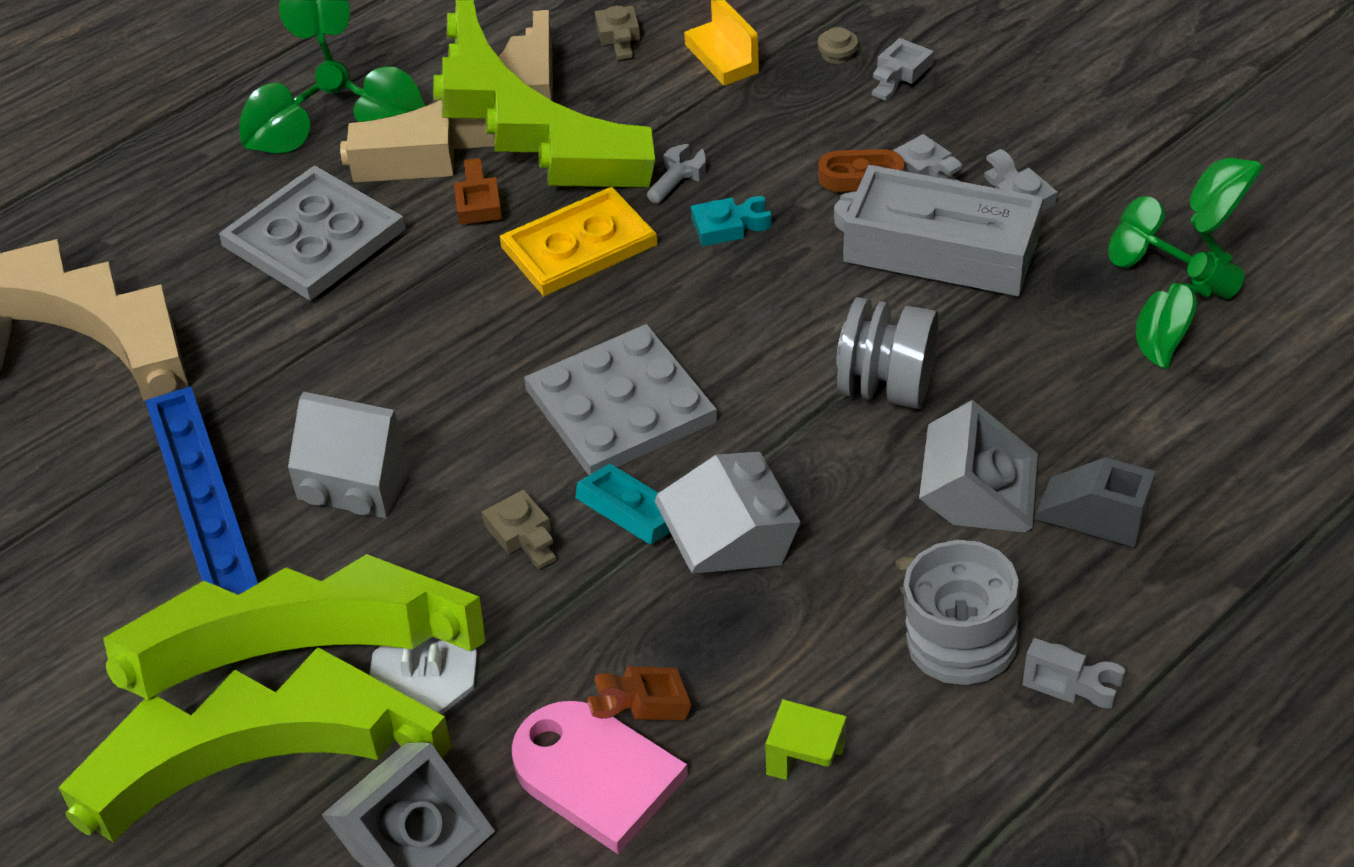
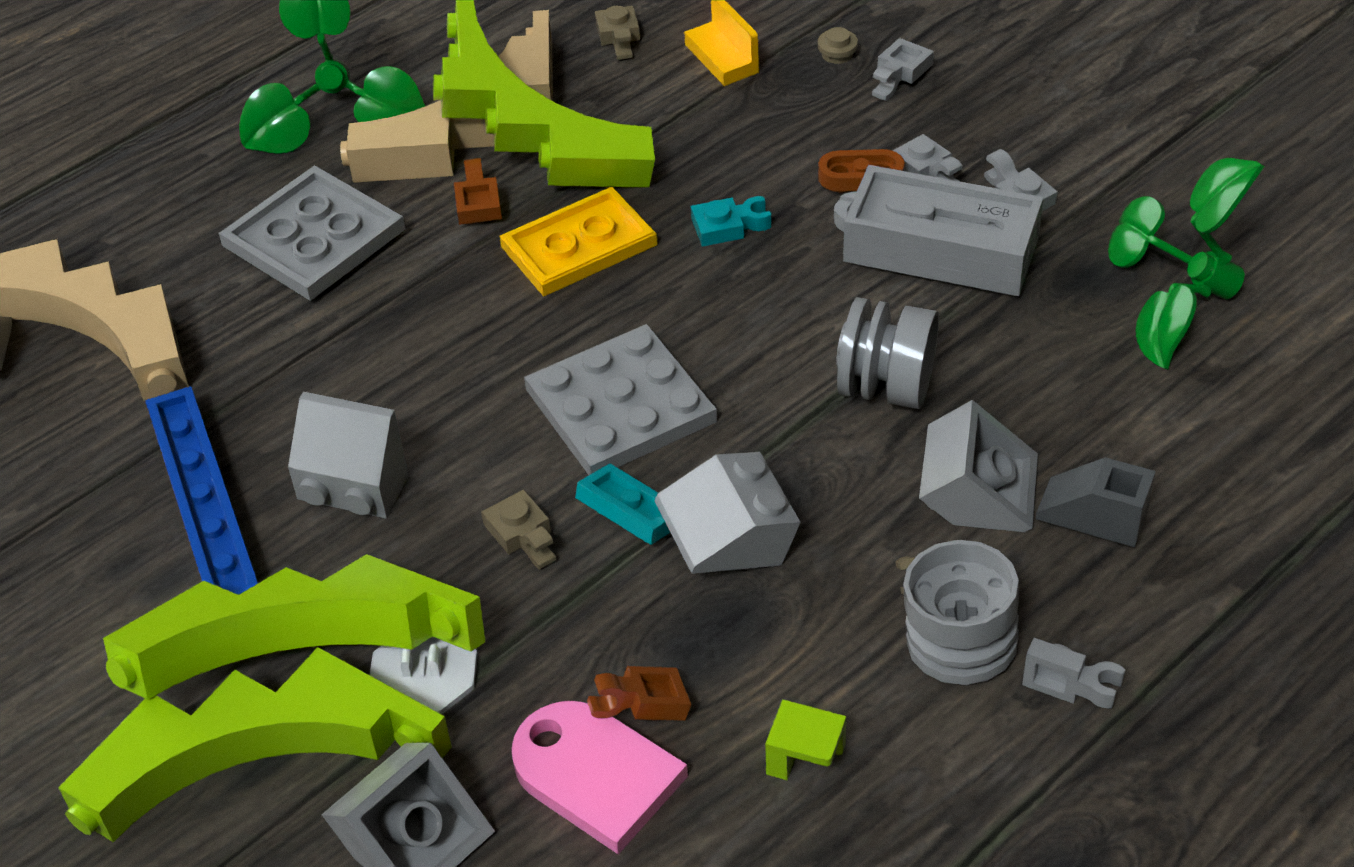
light grey bar [647,144,706,204] -> none

